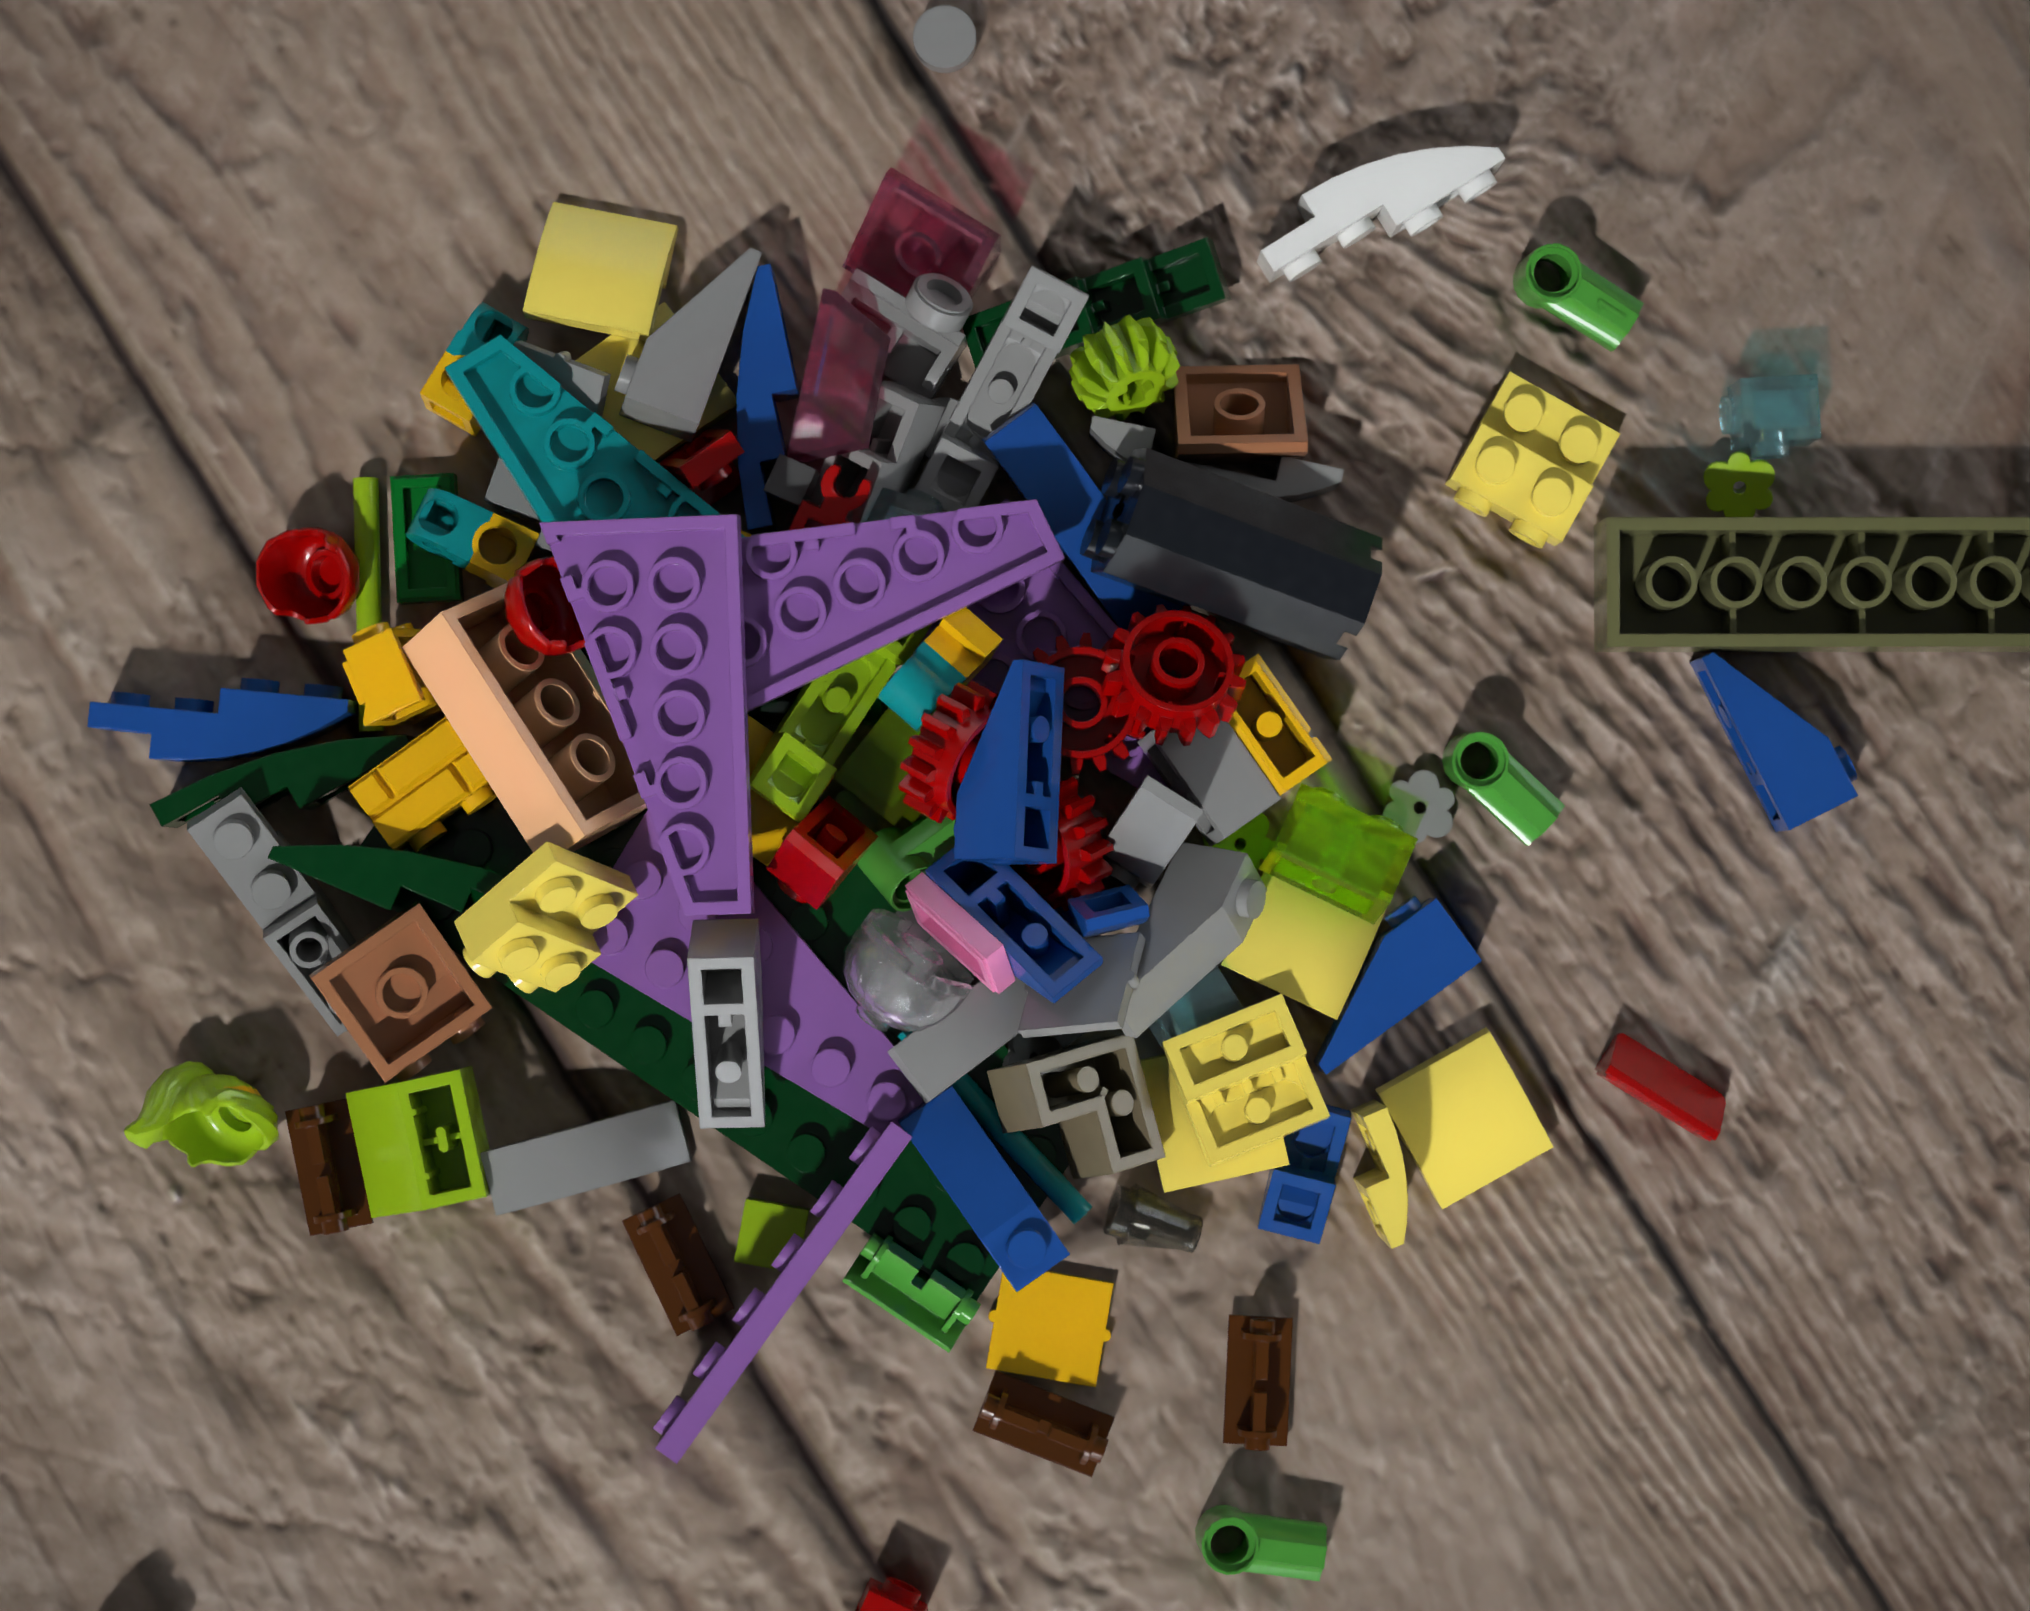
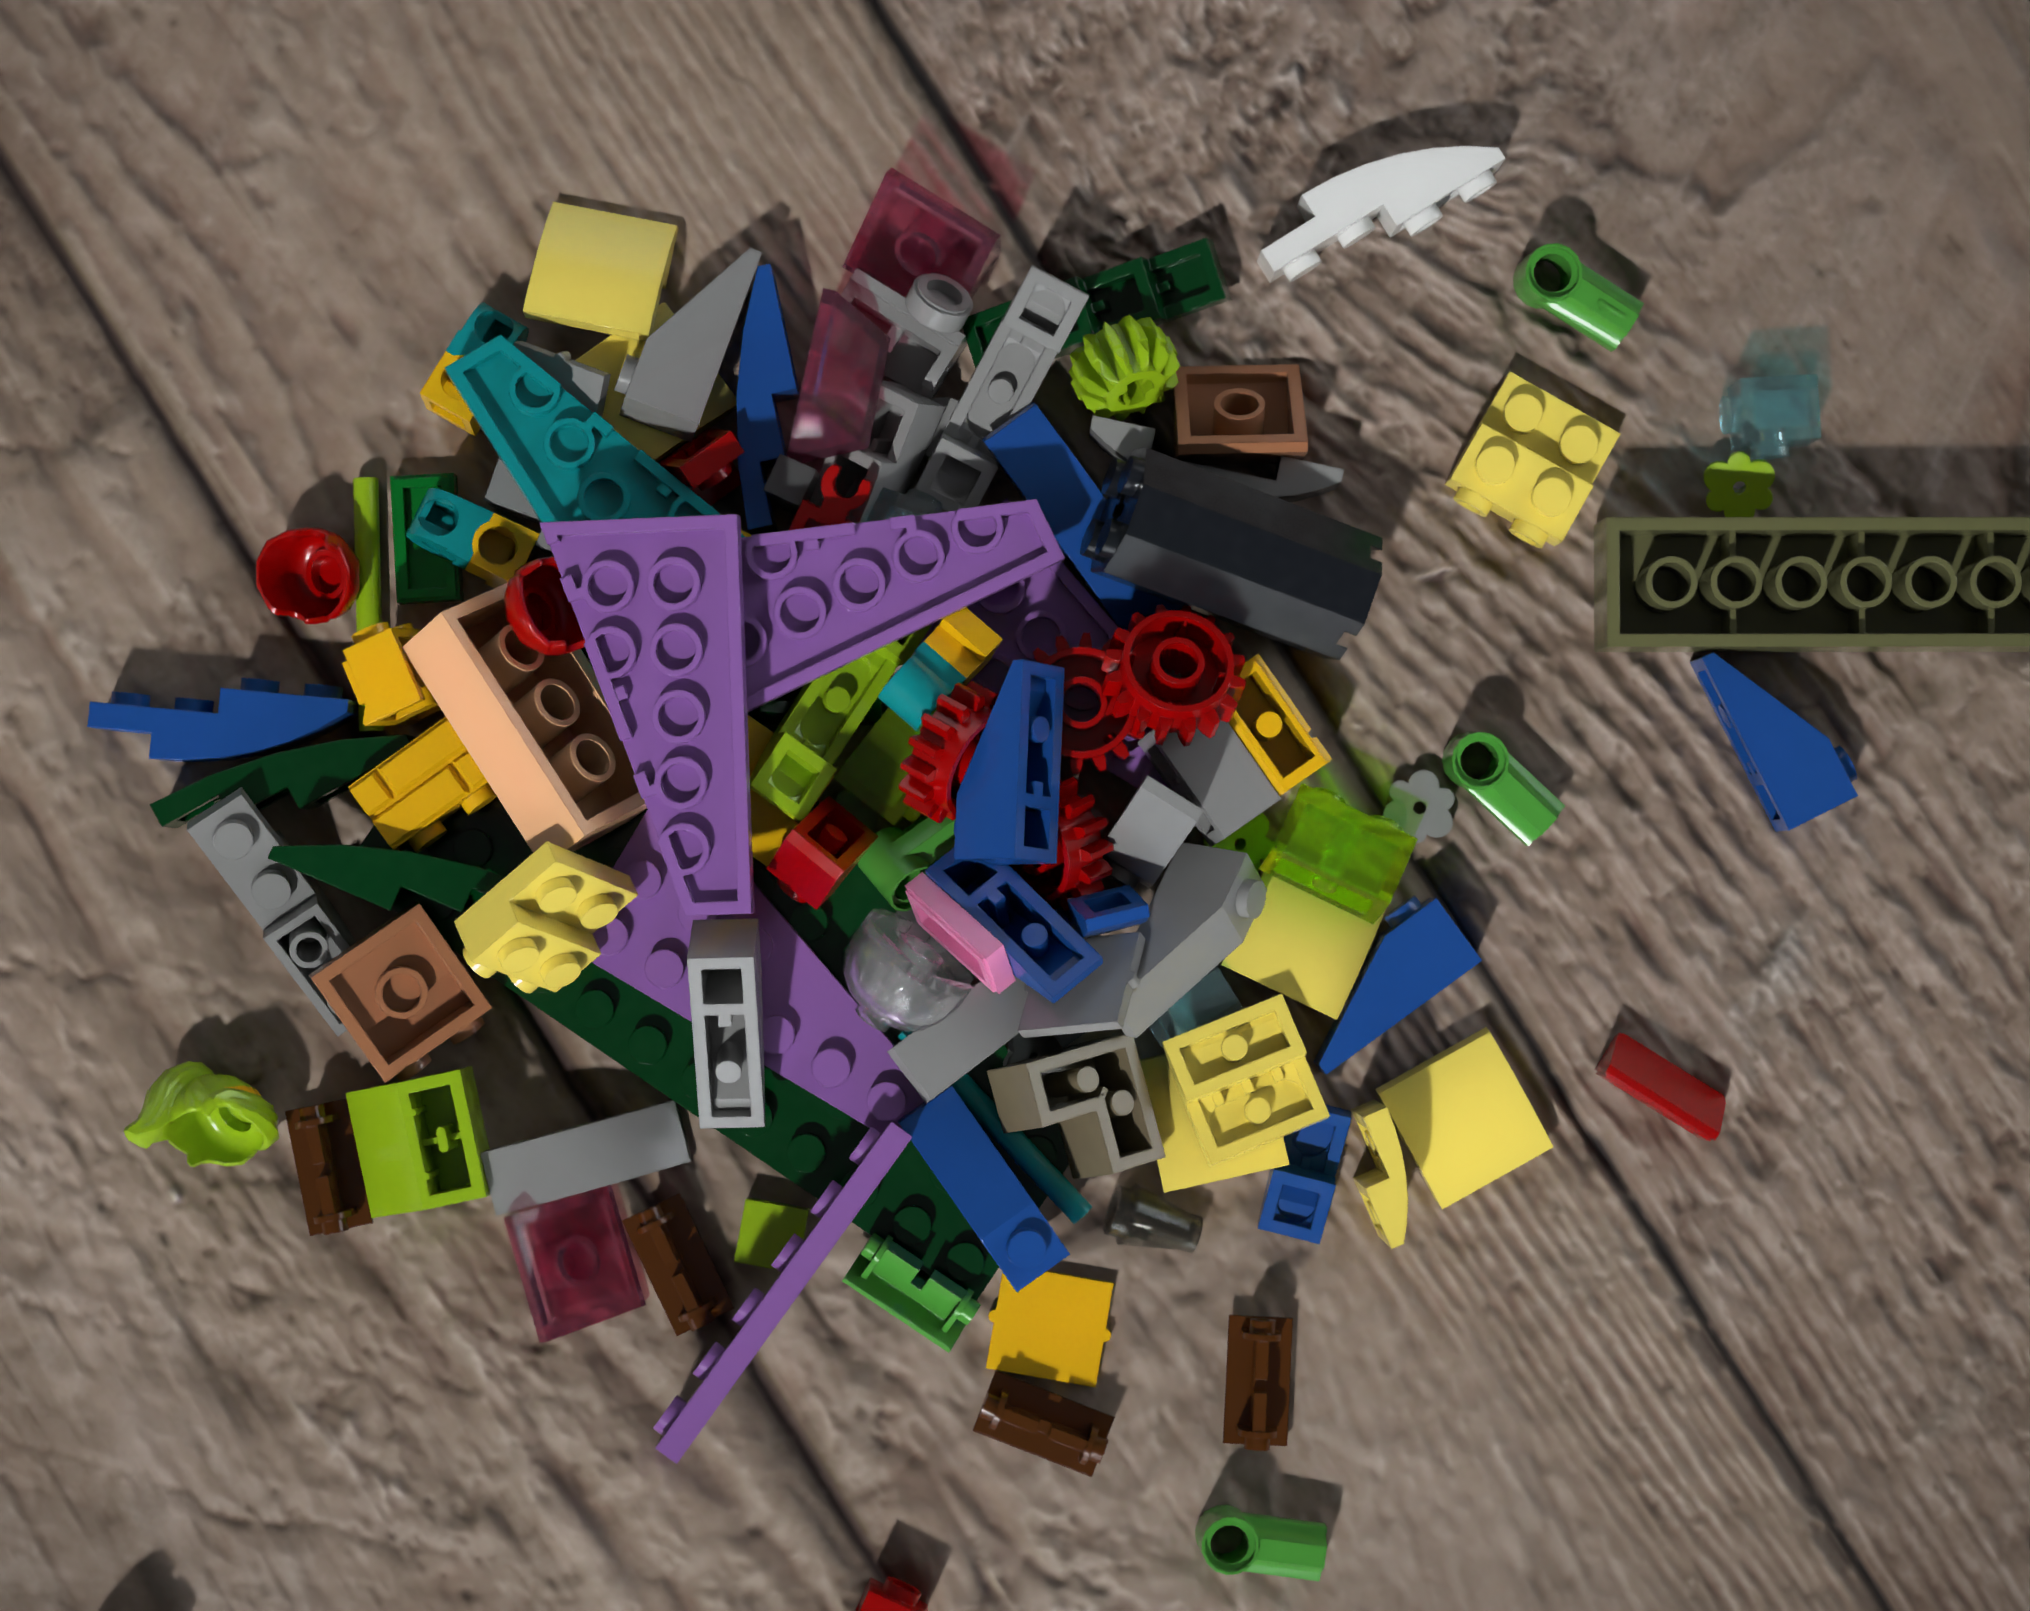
light grey tile [913,5,976,73] -> none
none -> clear pink slope [504,1185,646,1343]

